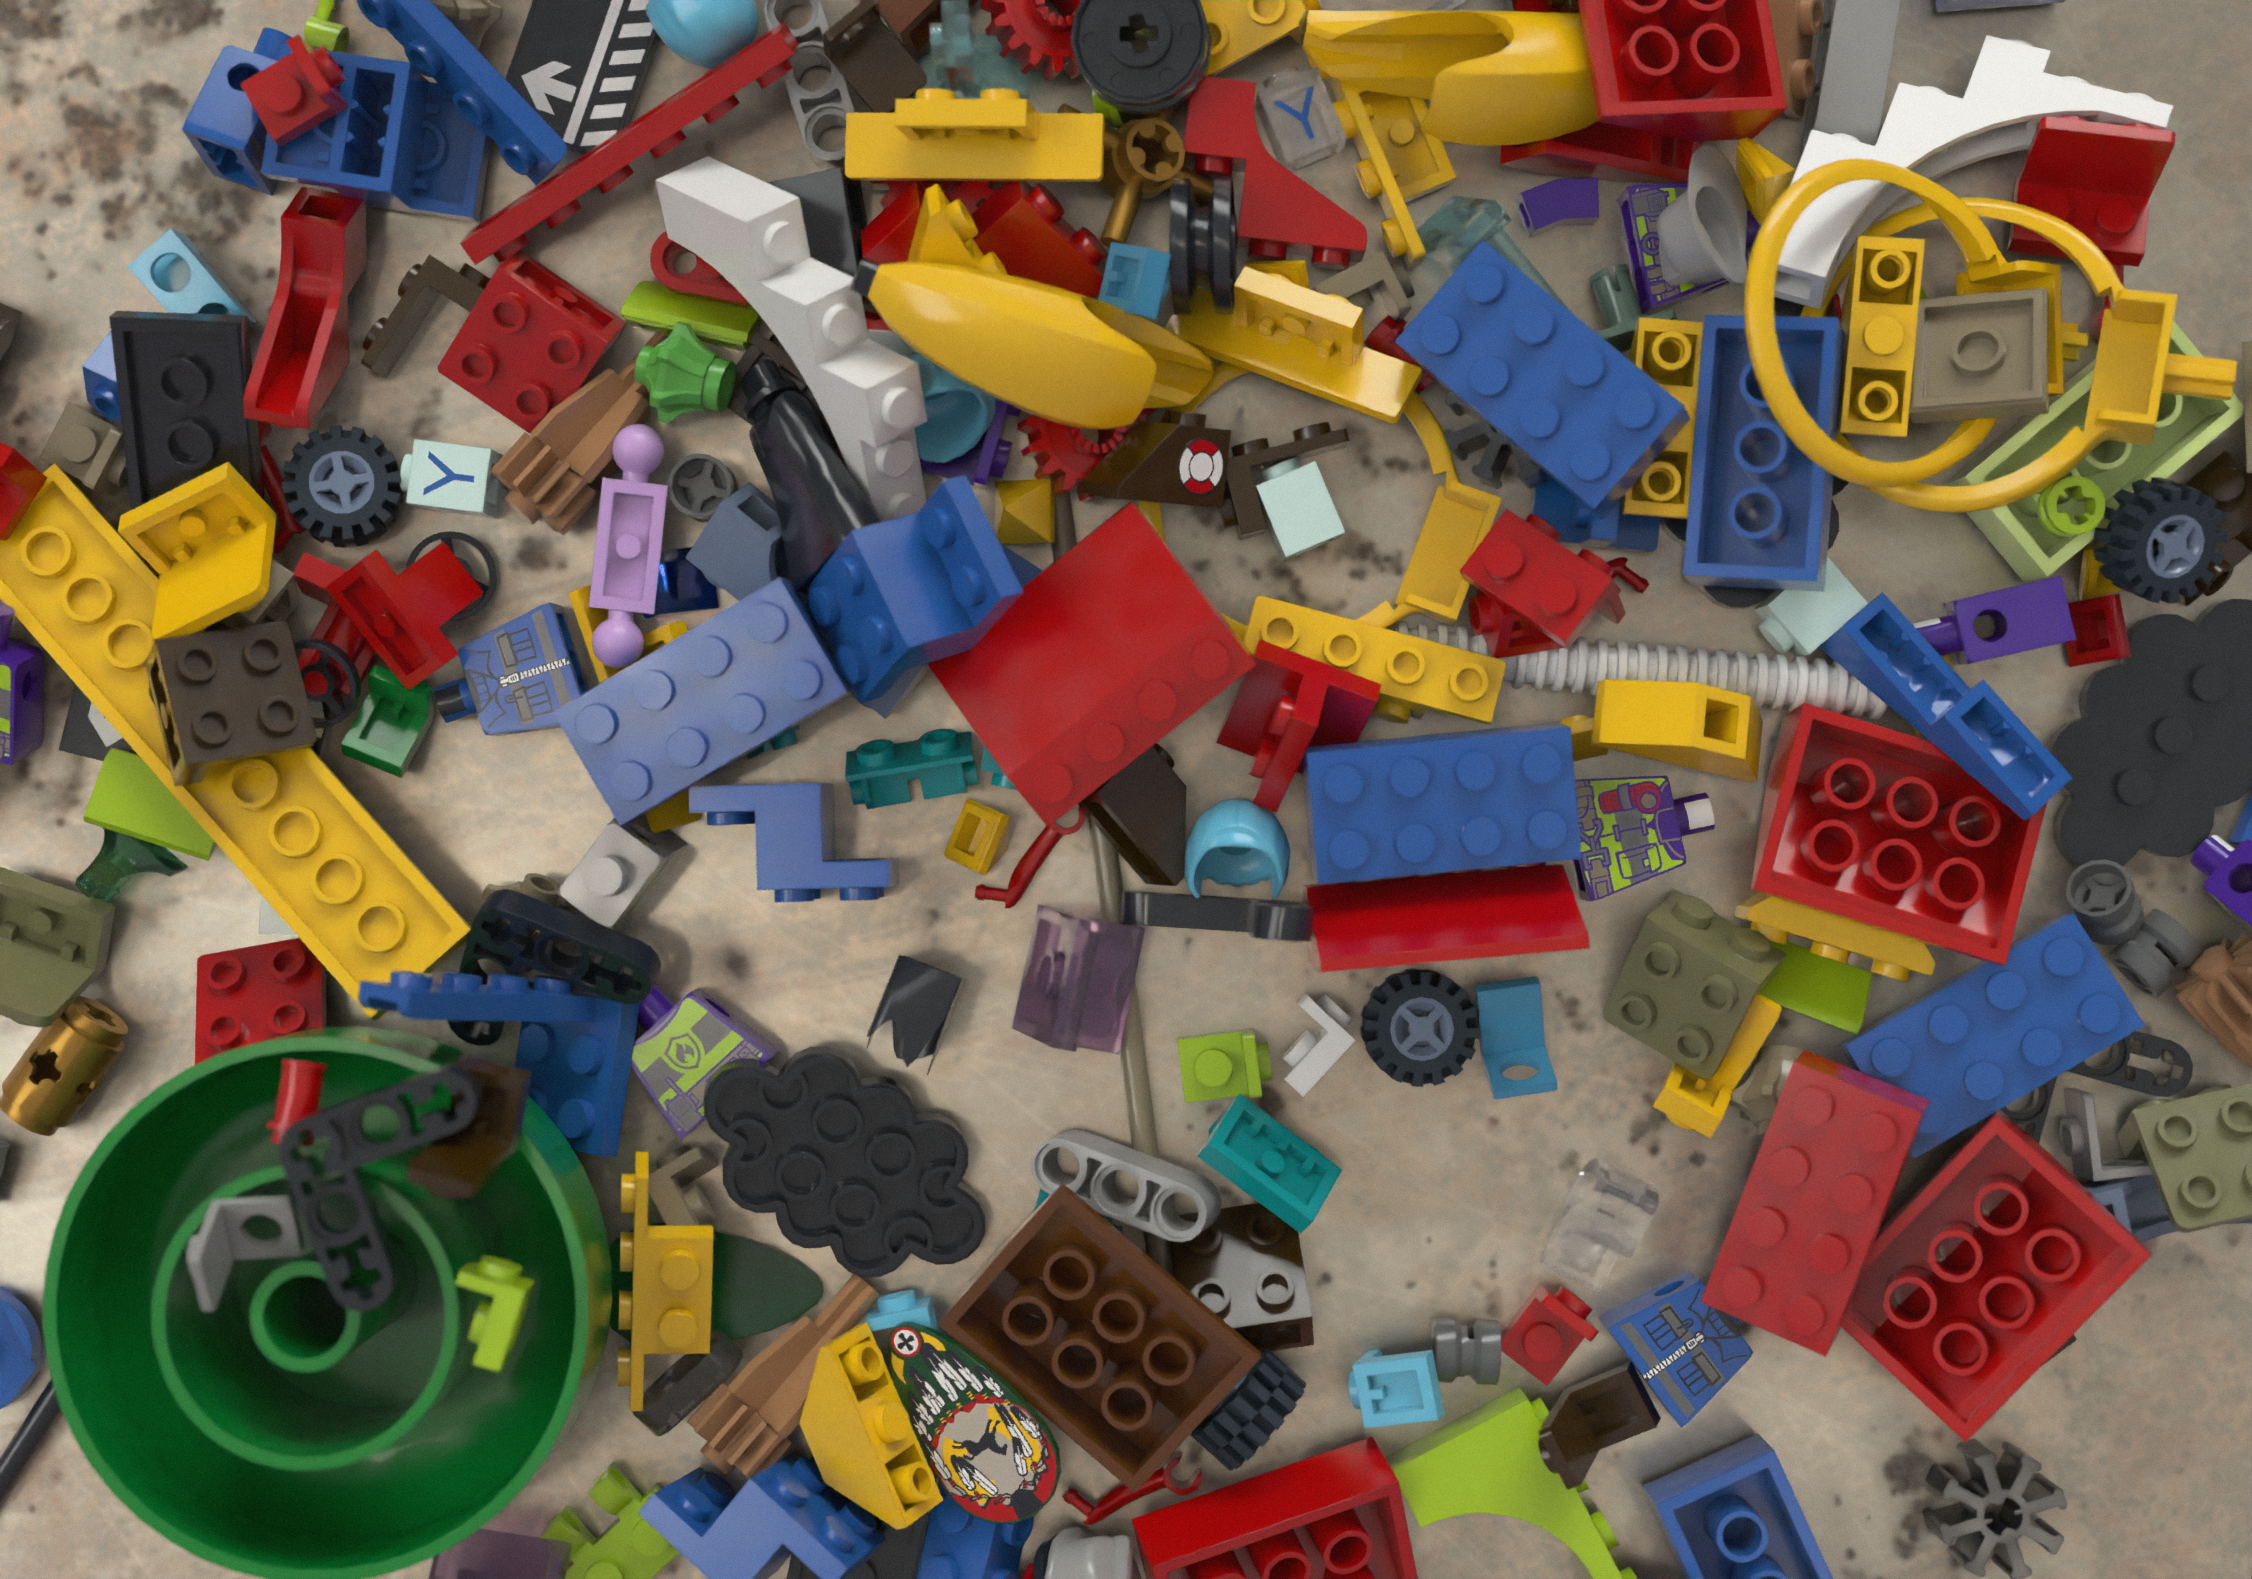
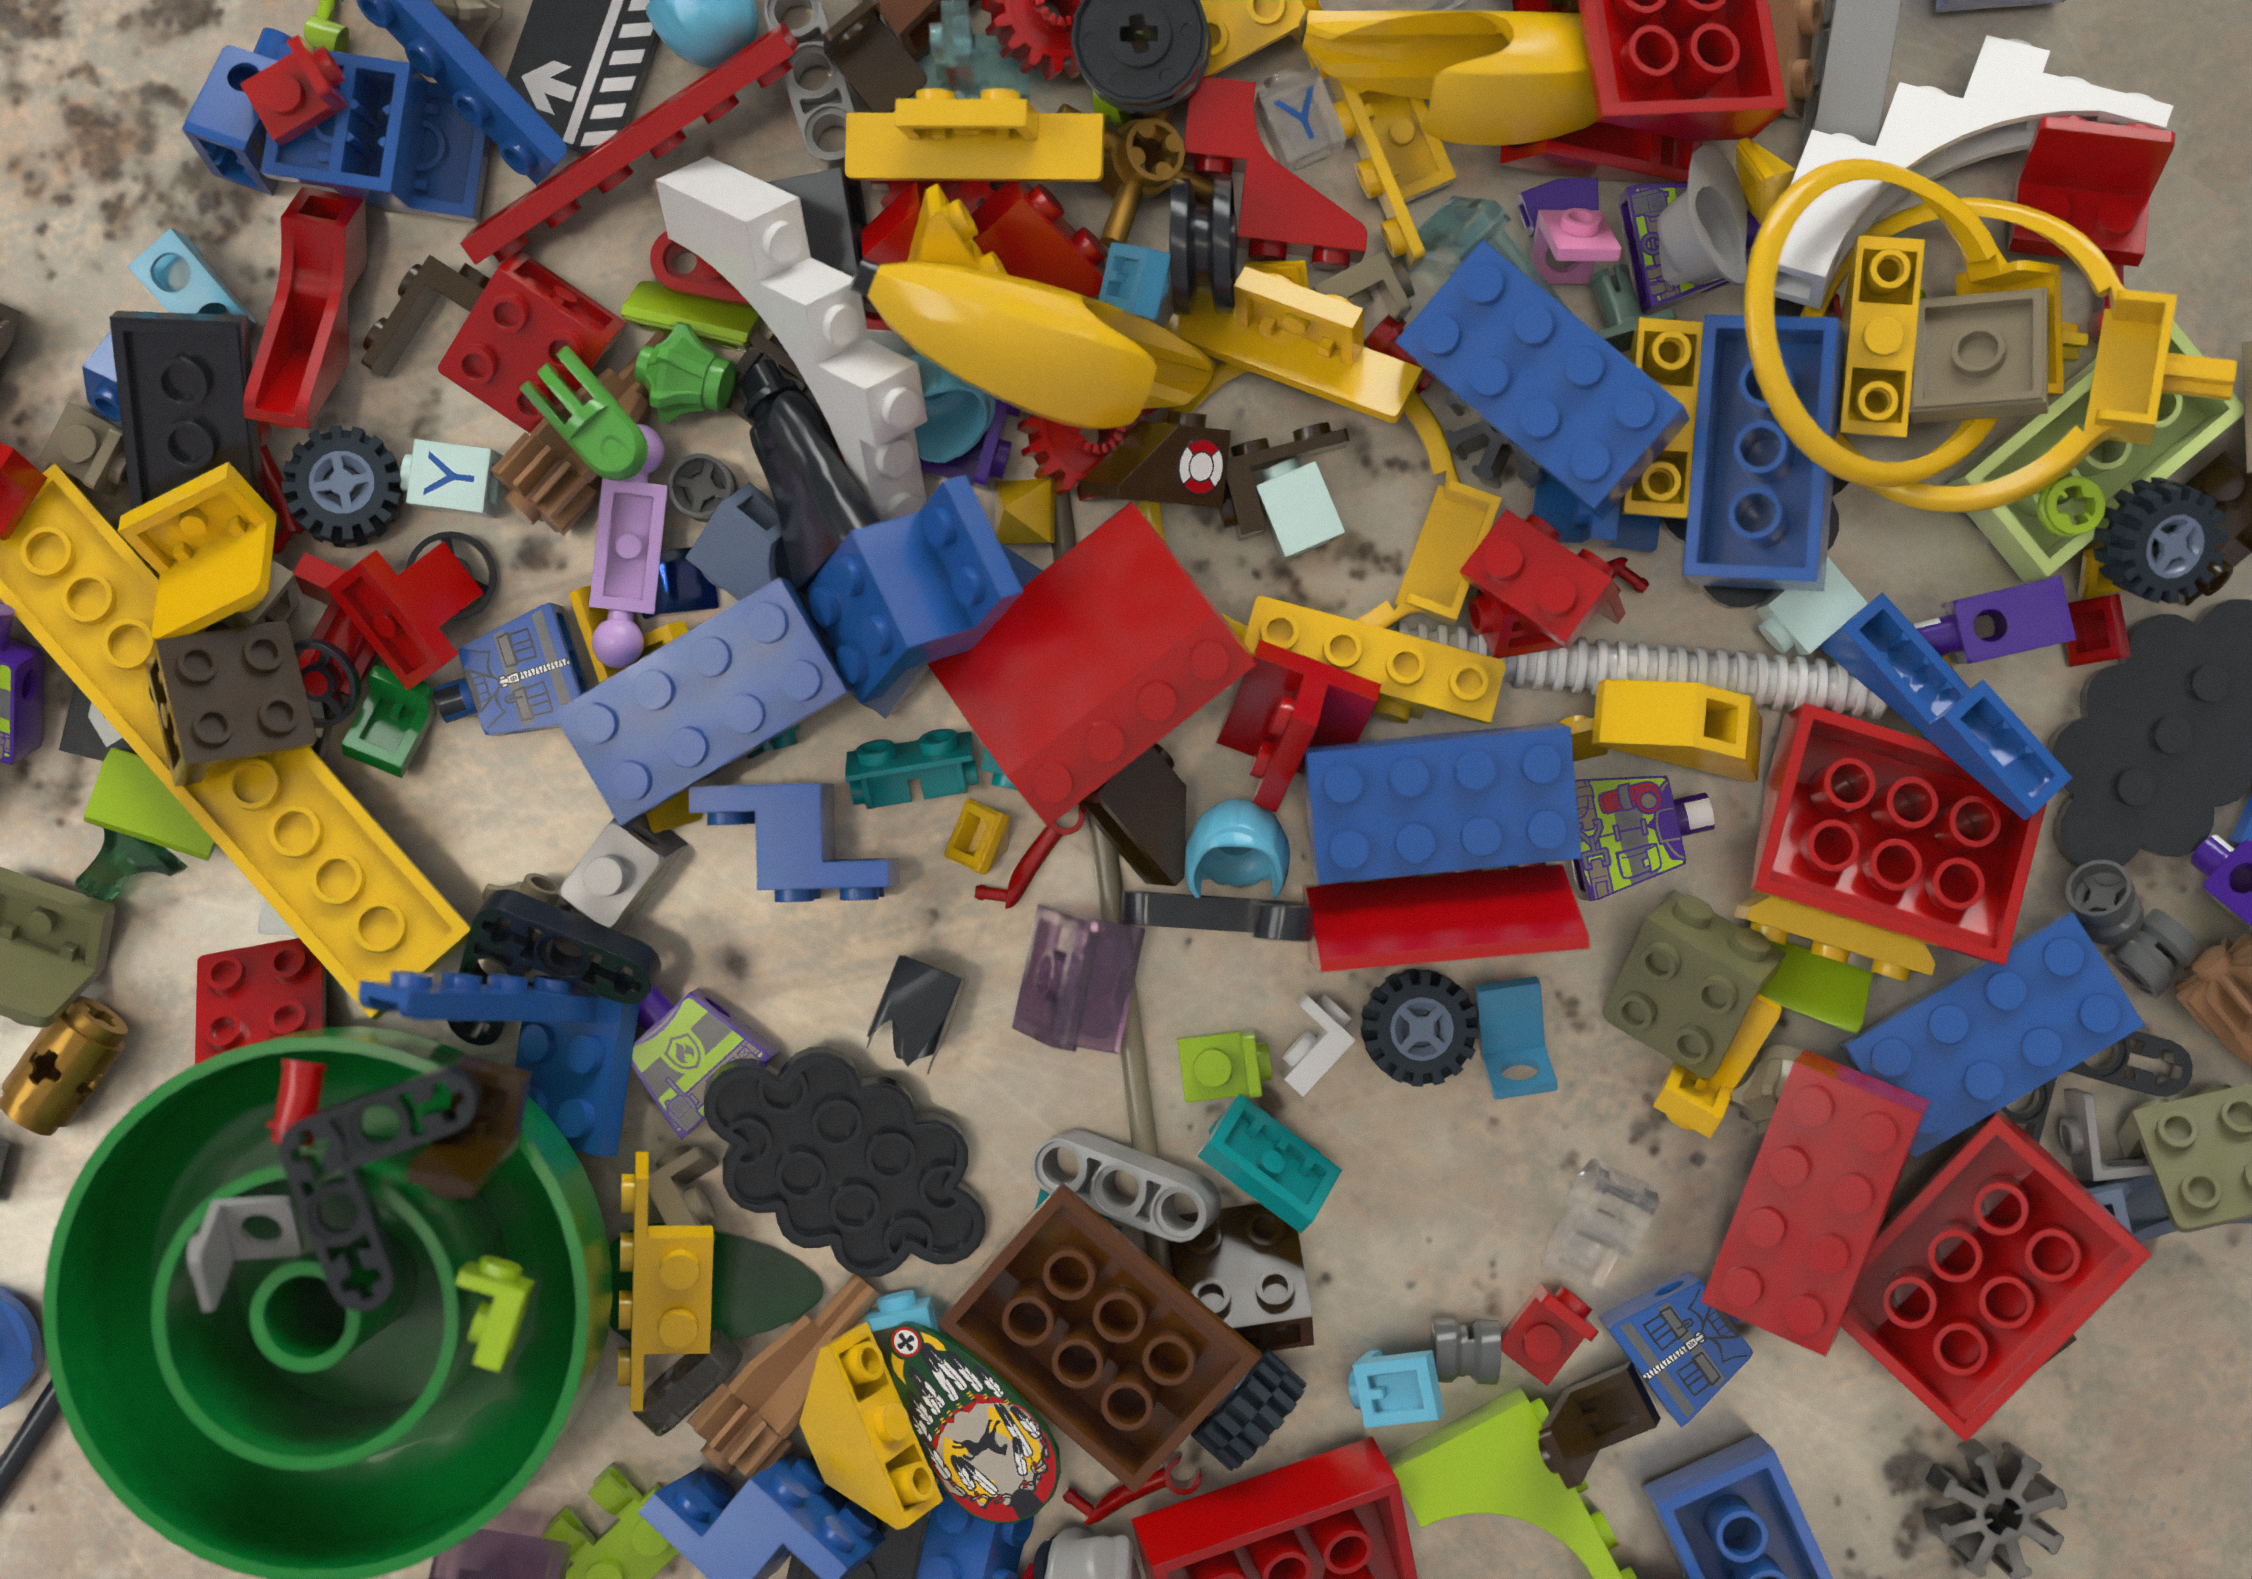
none -> bright green arm [519,345,648,481]
none -> bright pink bracket [1528,208,1621,284]

